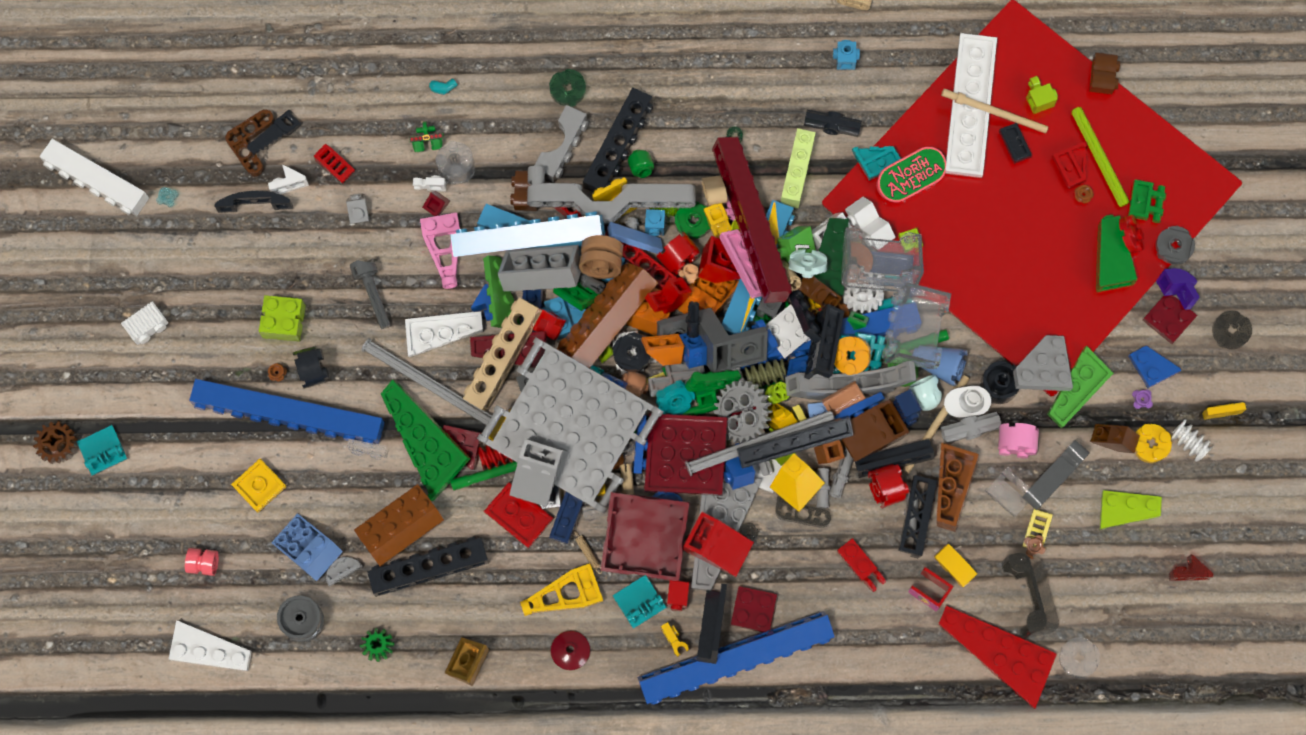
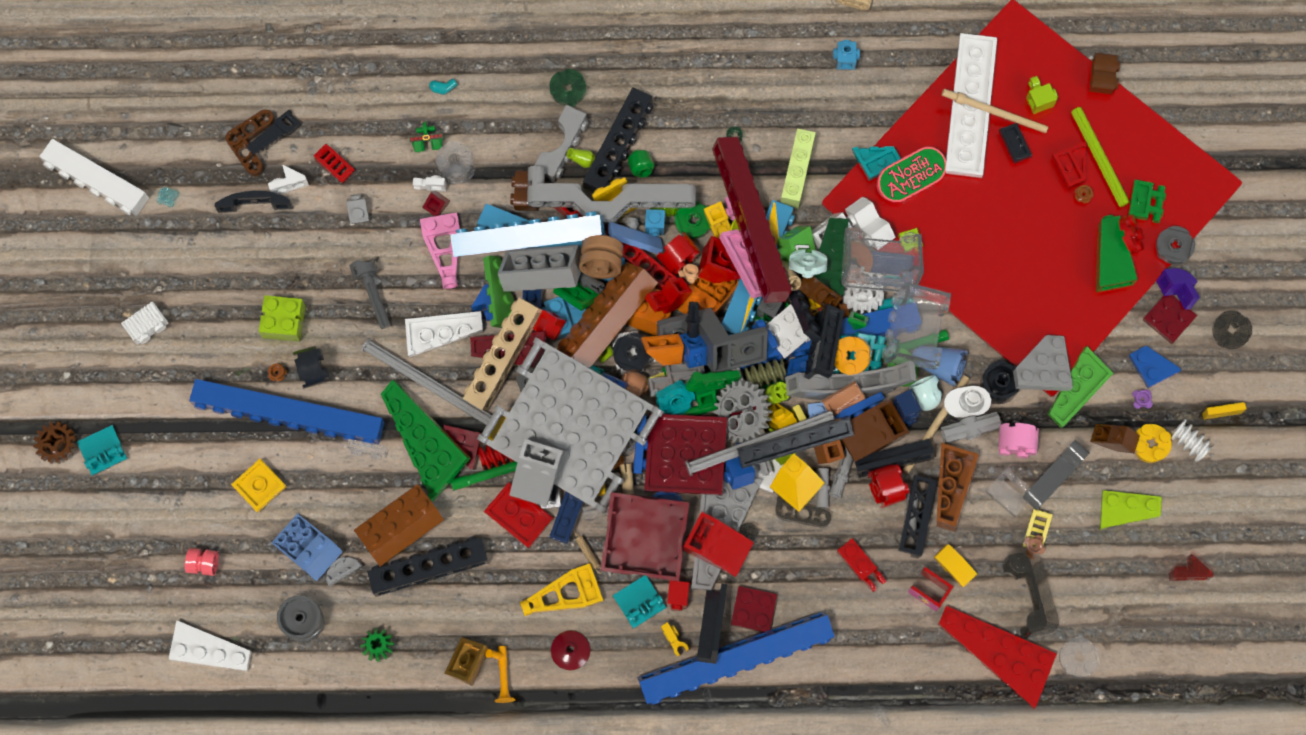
tan beam [702,175,727,205] -> none
black piece [804,109,862,137] -> none
none -> light orange piece [485,646,515,703]
none -> lime cone [567,148,595,168]

